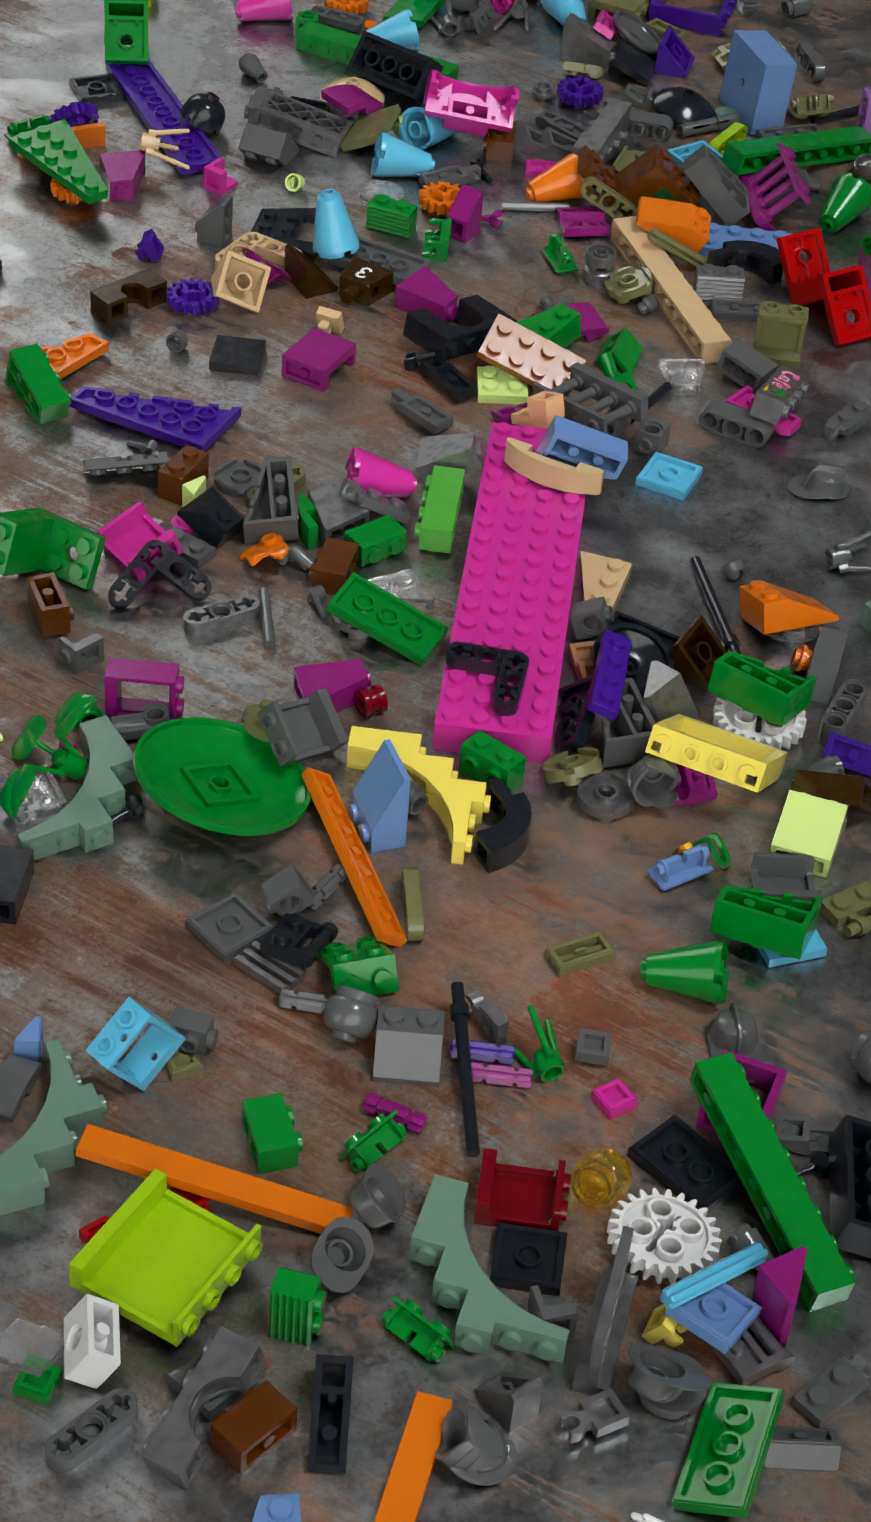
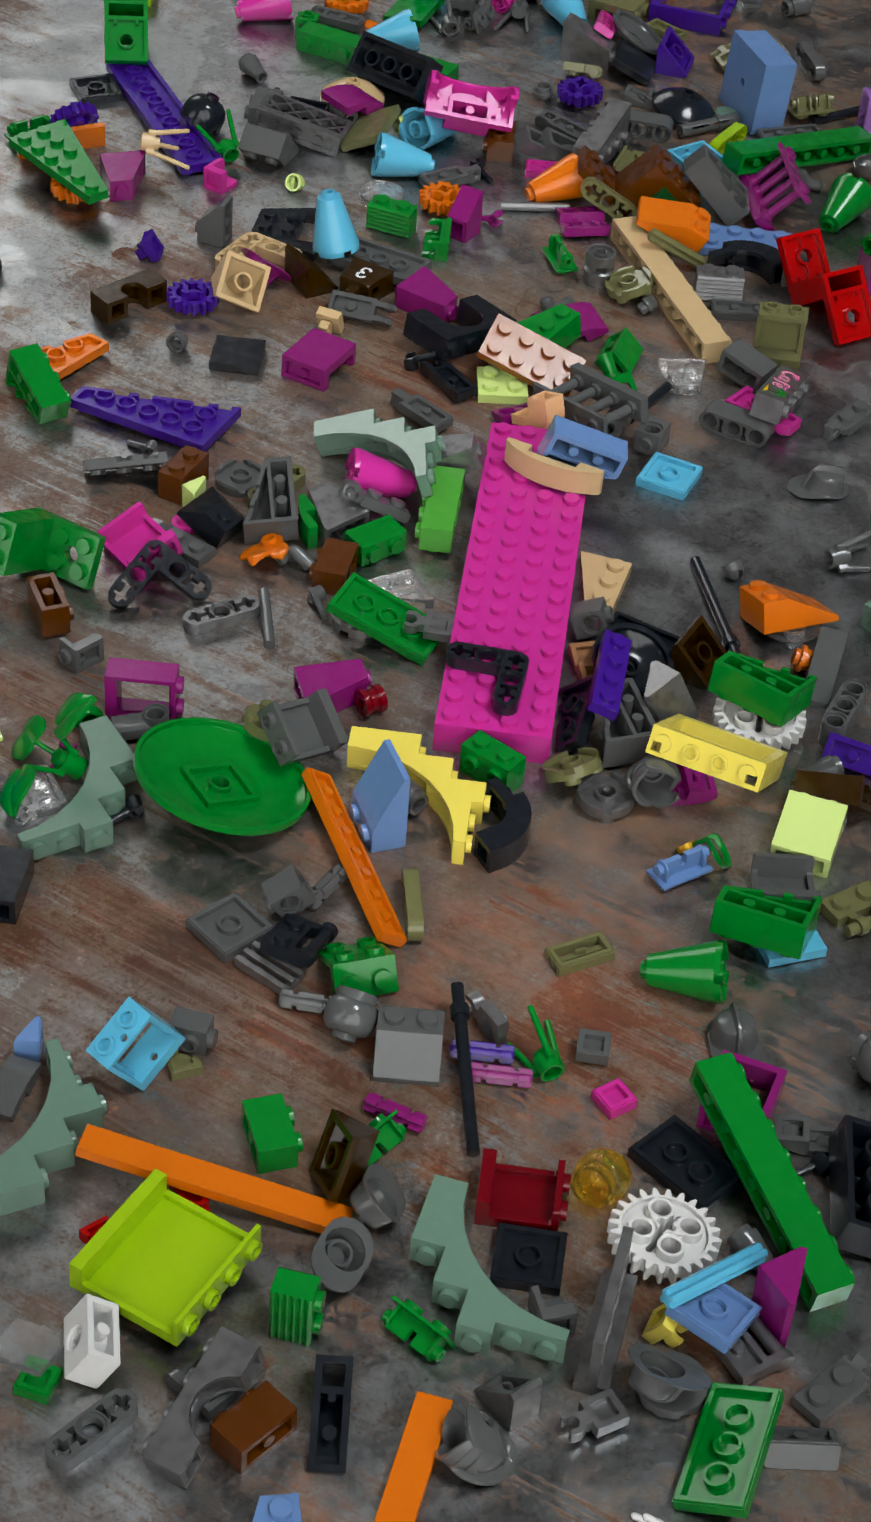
none -> green plant [196,109,240,162]
none -> dark brown slope [309,1109,380,1203]
none -> sand green arch [314,408,446,498]
none -> dark grey hinge [327,289,397,328]
none -> flat silver plate [404,610,455,643]

